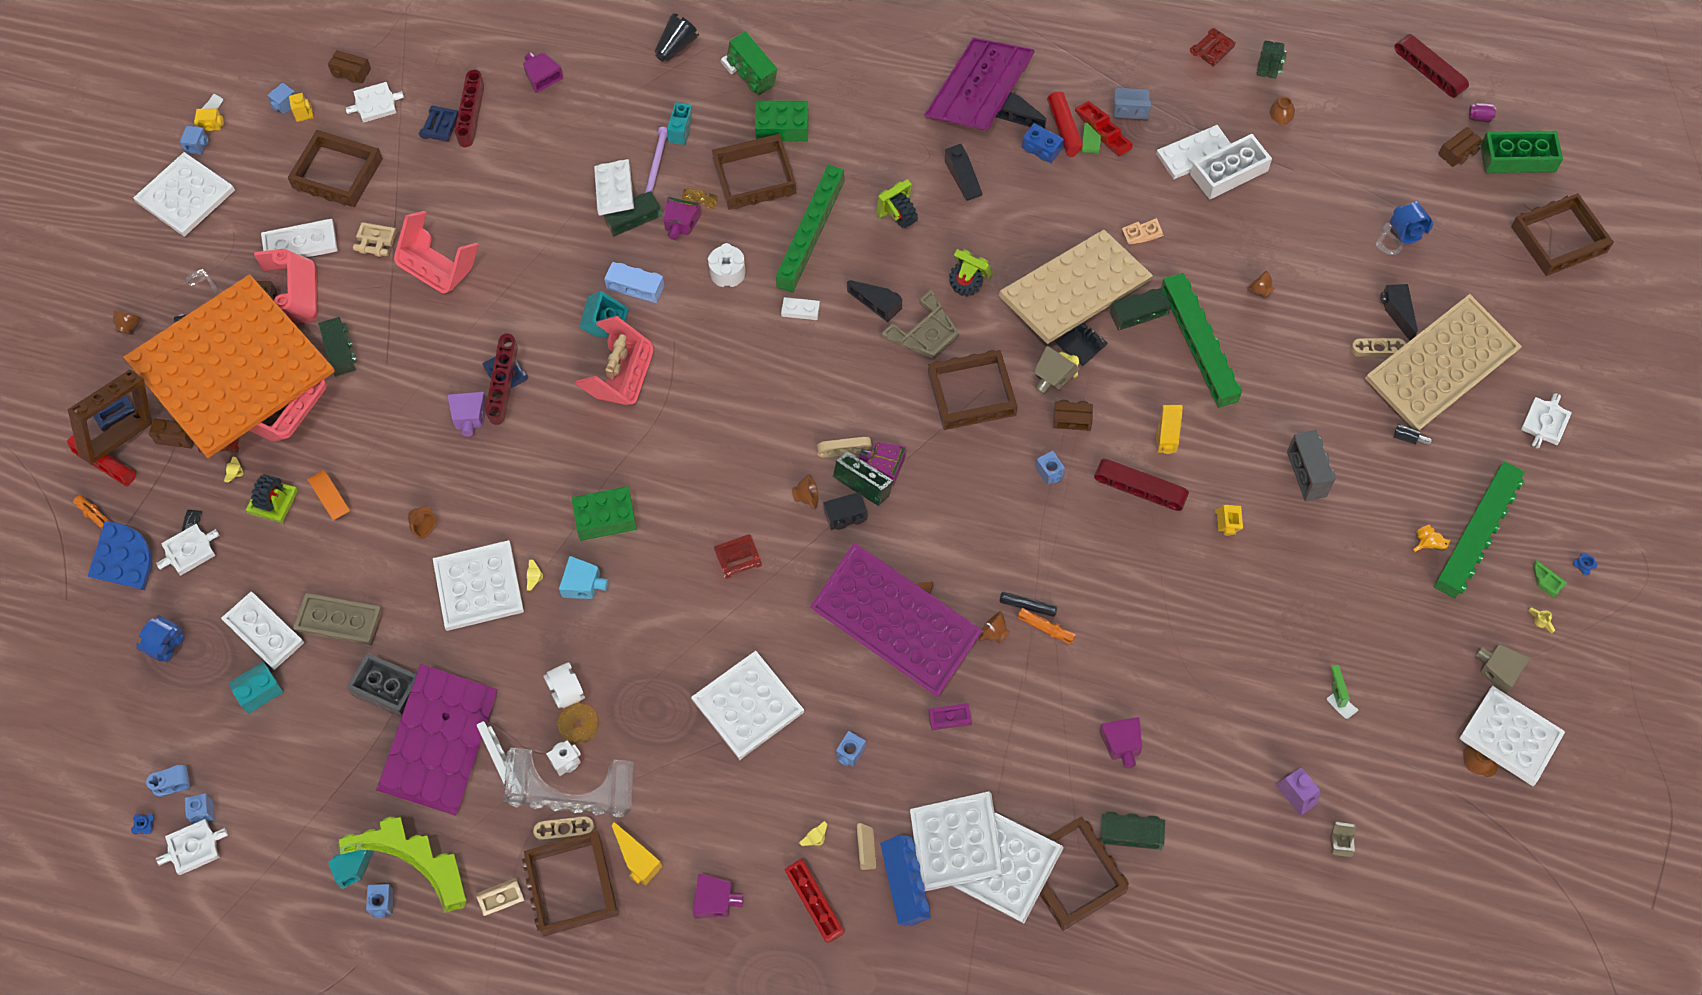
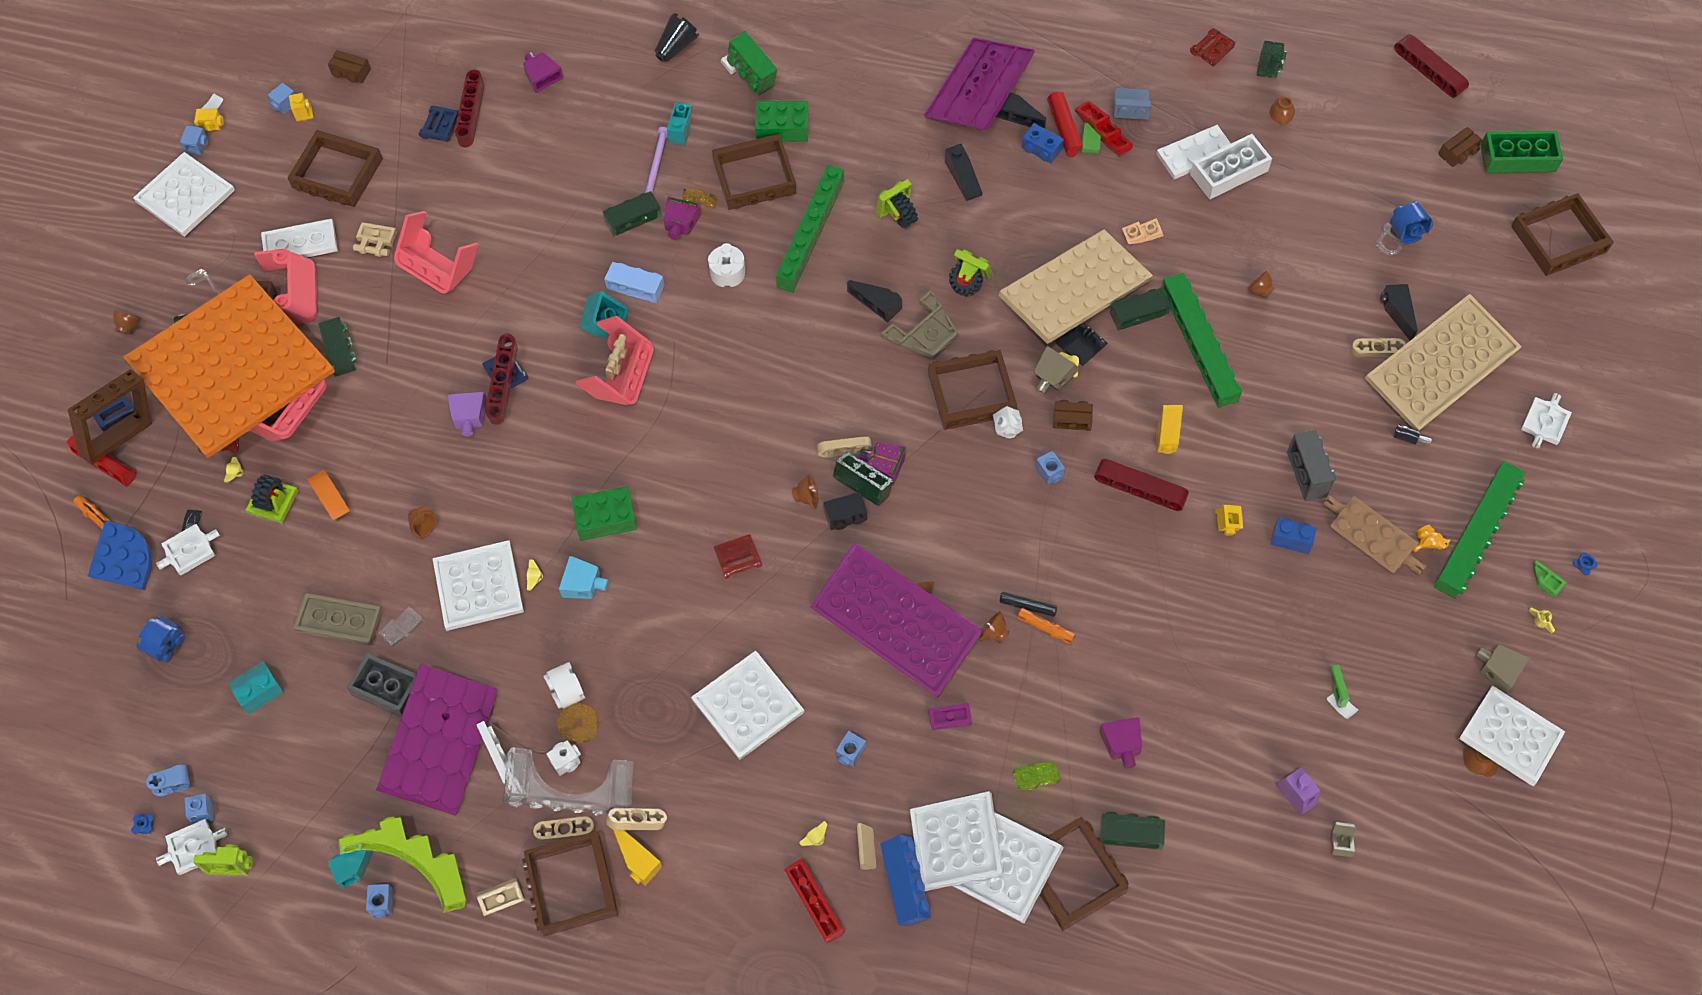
reddish brown brick [149,418,194,449] -> none
white plate [221,591,304,670] -> none
white plate [346,82,404,123] -> none
white plate [594,159,634,215] -> none
magenta torso [693,873,743,919] -> none
white plate [781,297,820,320] -> none
magenta brick [1469,103,1496,122] -> none
none -> lime plate [193,844,253,876]
none -> clear slope [379,606,425,646]
none -> tan beam [606,808,667,830]
none -> white brick [993,406,1023,439]
none -> clear neon green slope [1013,761,1061,790]
none -> blue brick [1270,518,1317,554]
none -> medium nougat plate [1323,495,1427,576]

